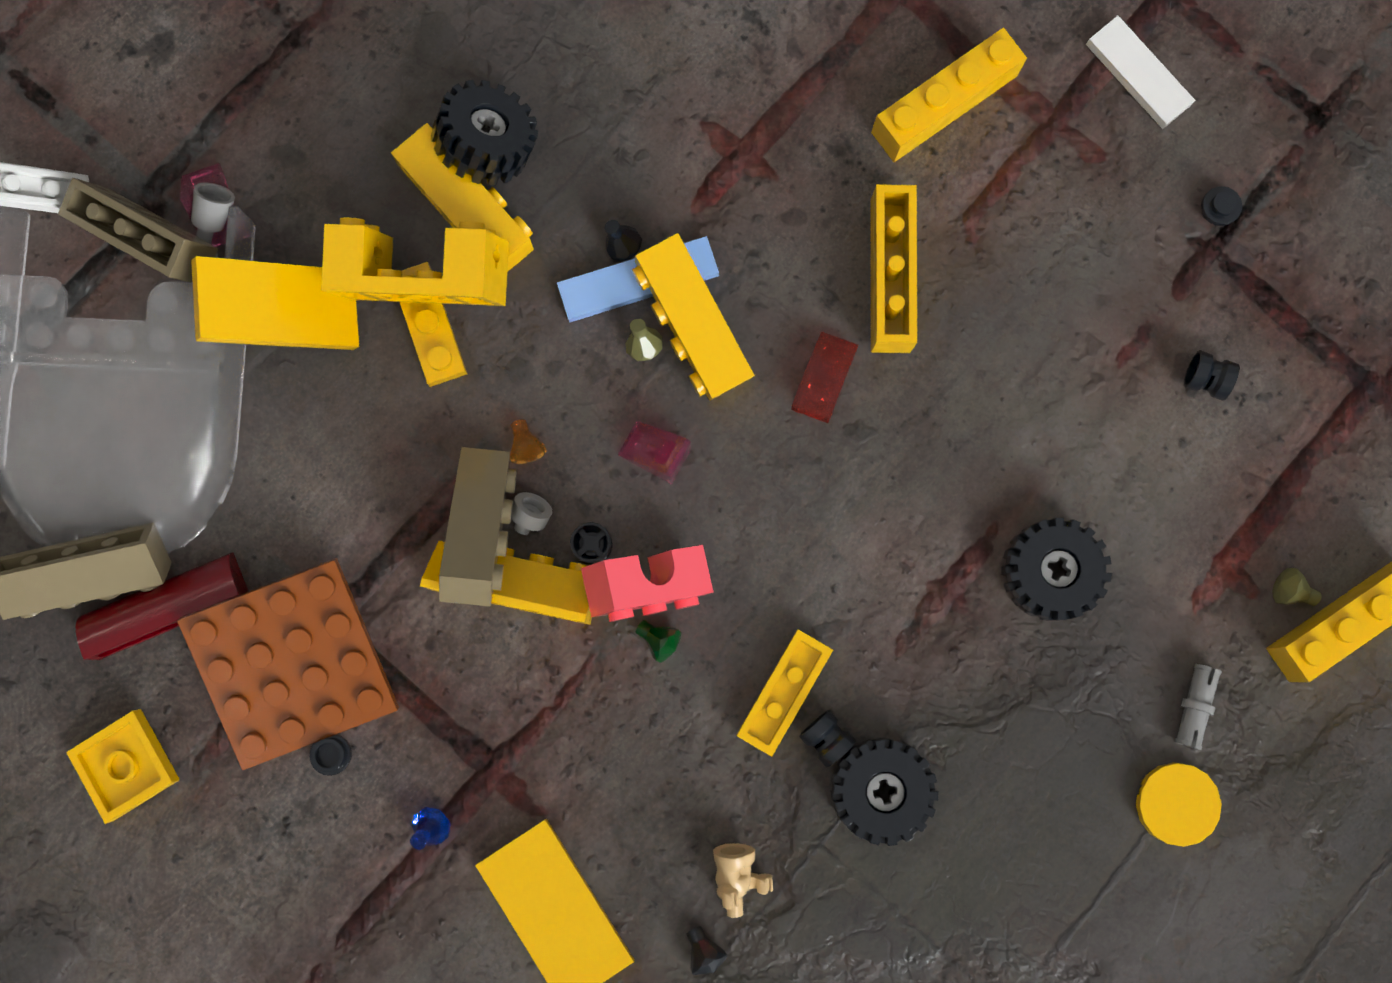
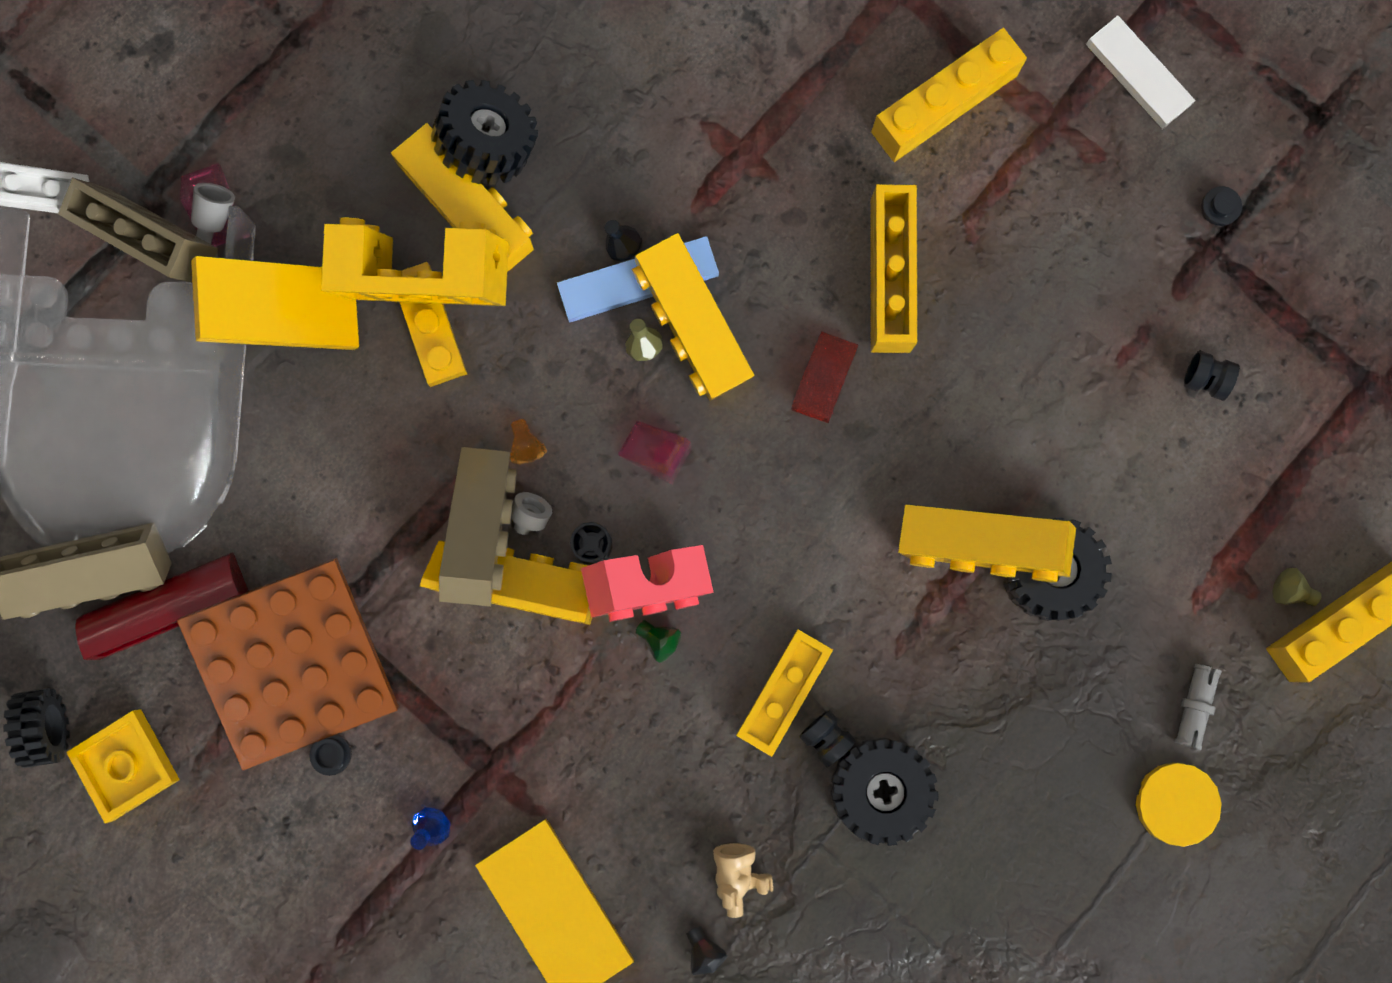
none -> black tyre [3,688,70,768]
none -> yellow brick [898,505,1076,582]

